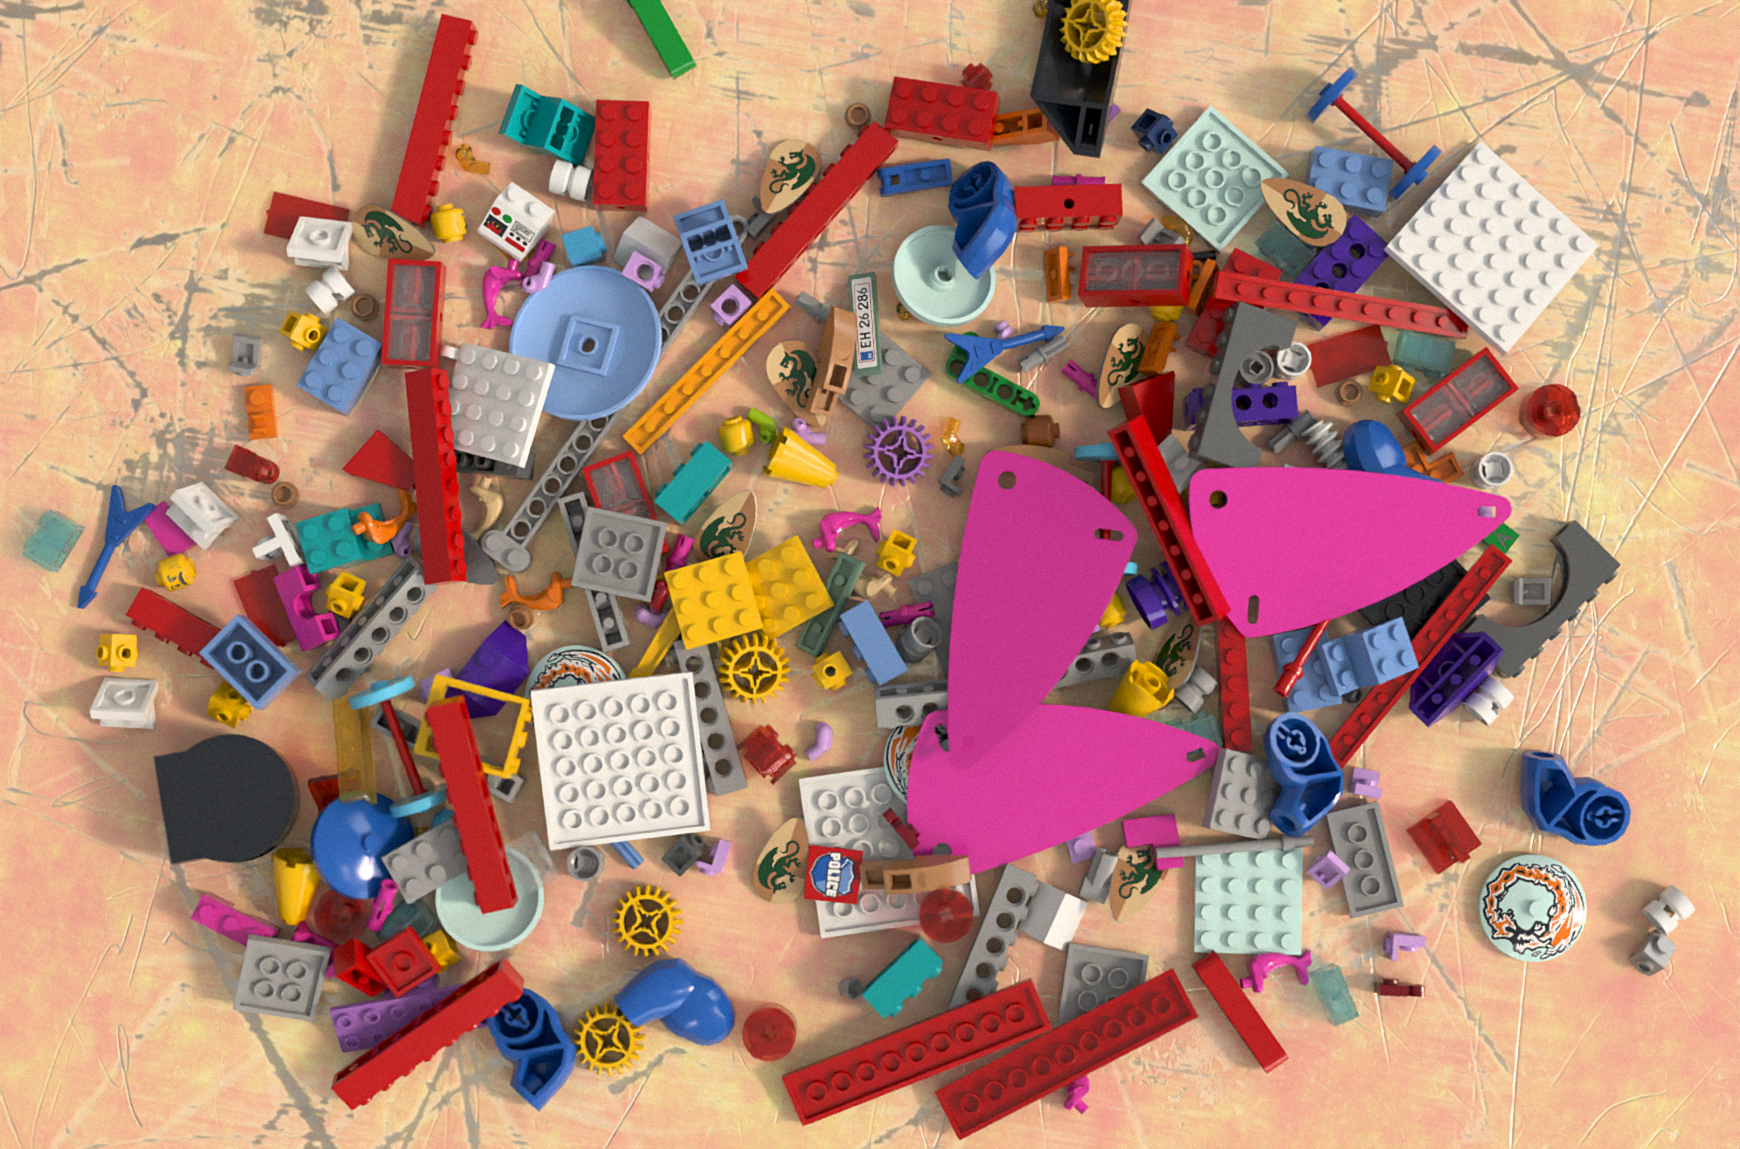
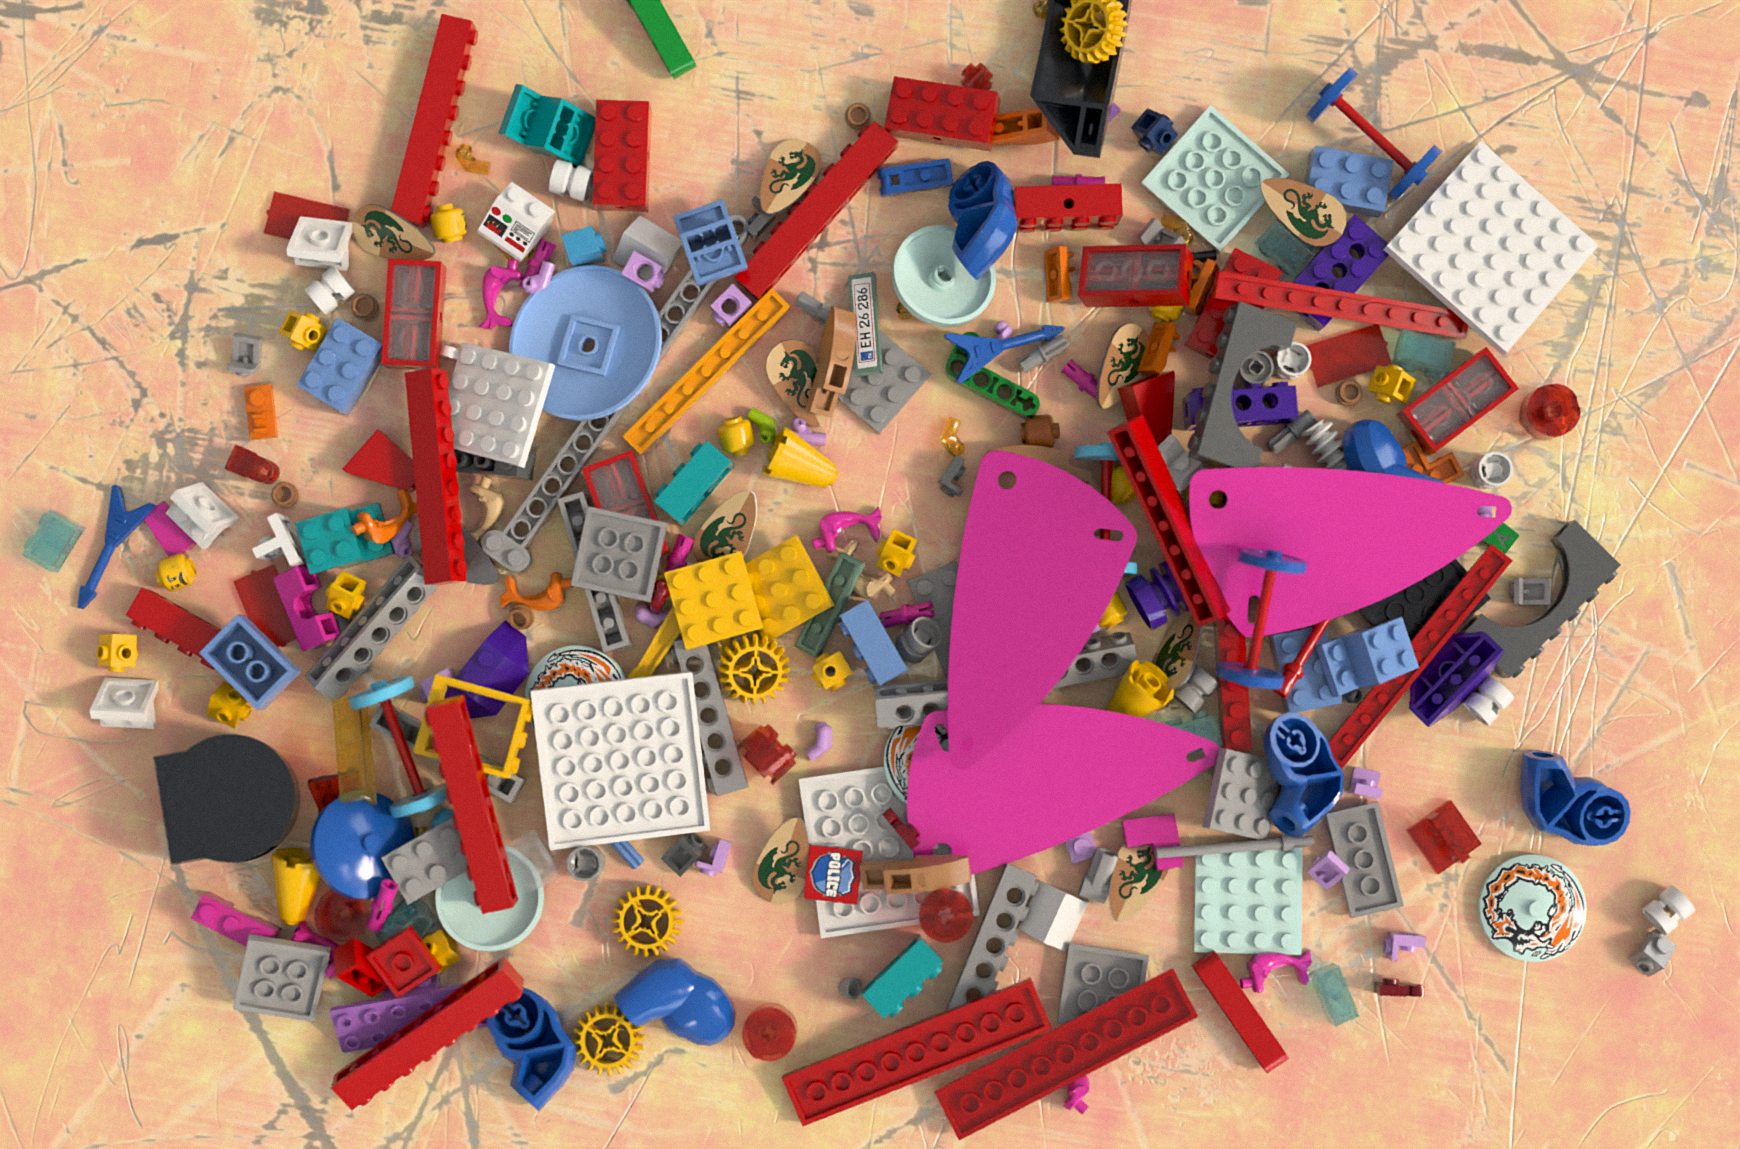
medium lavender gear [862,415,934,487] -> none
none -> blue piece [1215,548,1308,689]

